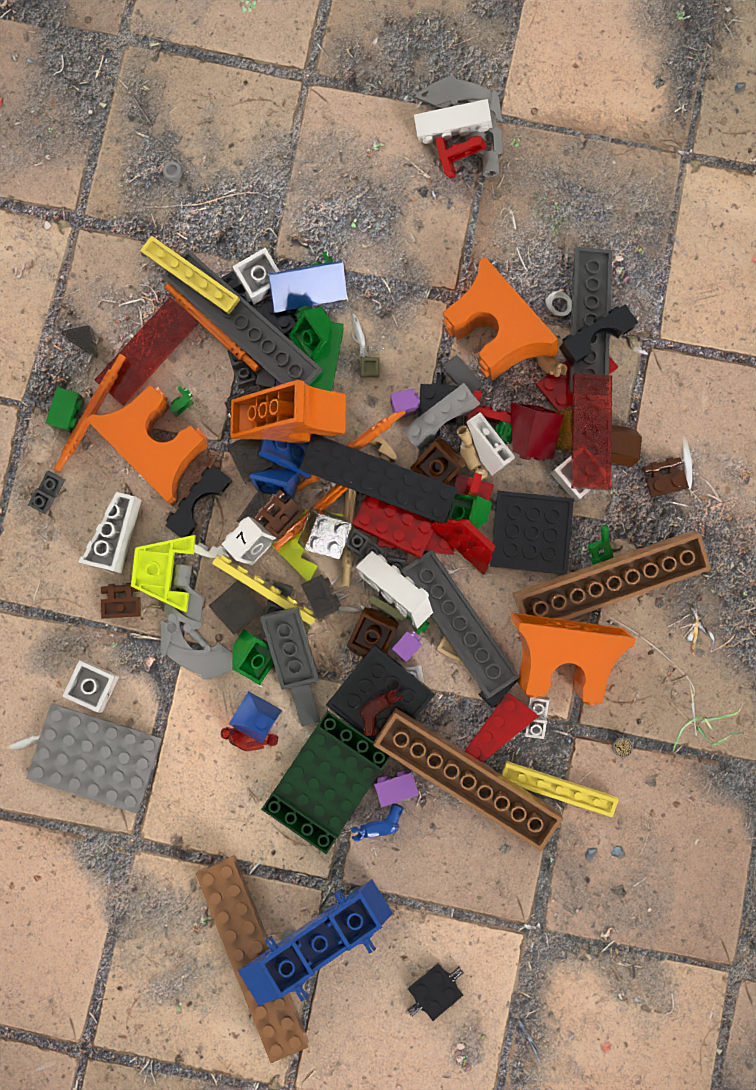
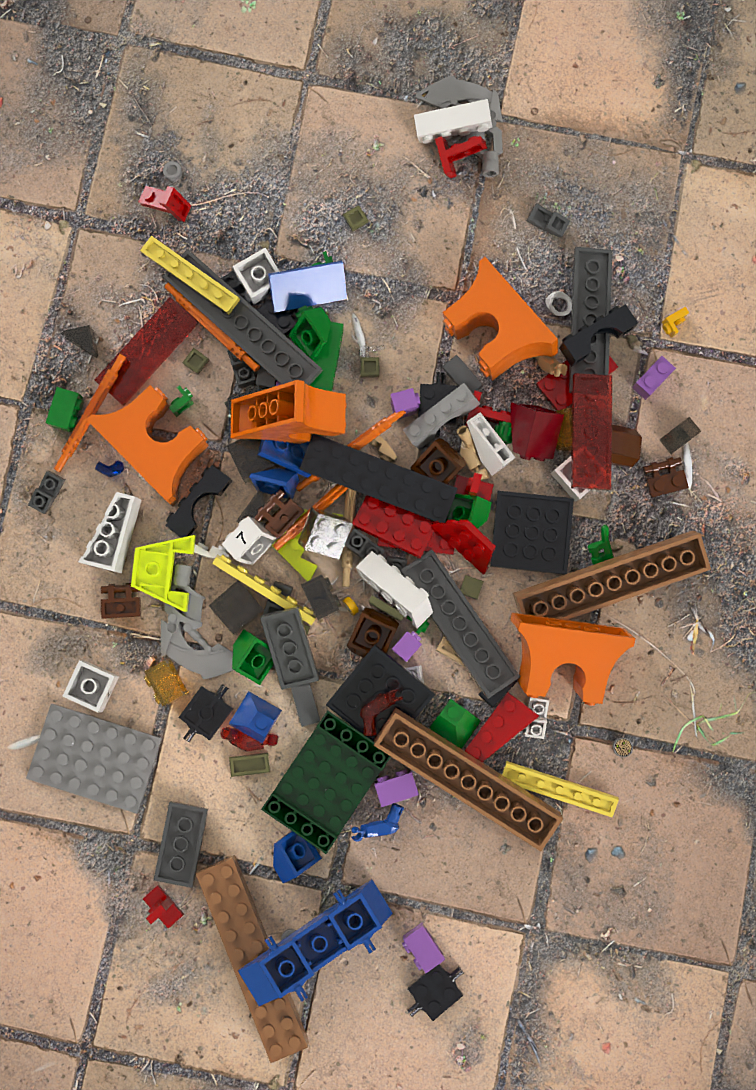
none -> clear blue arm [95,461,124,477]
none -> red bracket [138,186,192,222]
none -> red bracket [143,884,184,929]
none -> clear yellow brick [144,660,189,706]
none -> dark grey plate [153,801,209,888]
none -> black plate [178,684,234,743]
none -> olive tile [182,348,209,375]
none -> olive tile [229,752,270,777]
none -> blue slope [273,831,322,883]
none -> yellow tile [342,597,359,616]
none -> olive tile [343,205,369,232]
none -> medium lavender brick [402,923,445,973]
none -> green slope [429,698,481,749]
none -> olive tile [460,575,484,600]
none -> dark grey slope [526,203,570,238]
none -> medium lavender brick [632,356,676,400]
none -> clear smoke slope [660,417,701,454]
none -> yellow bracket [662,307,689,338]

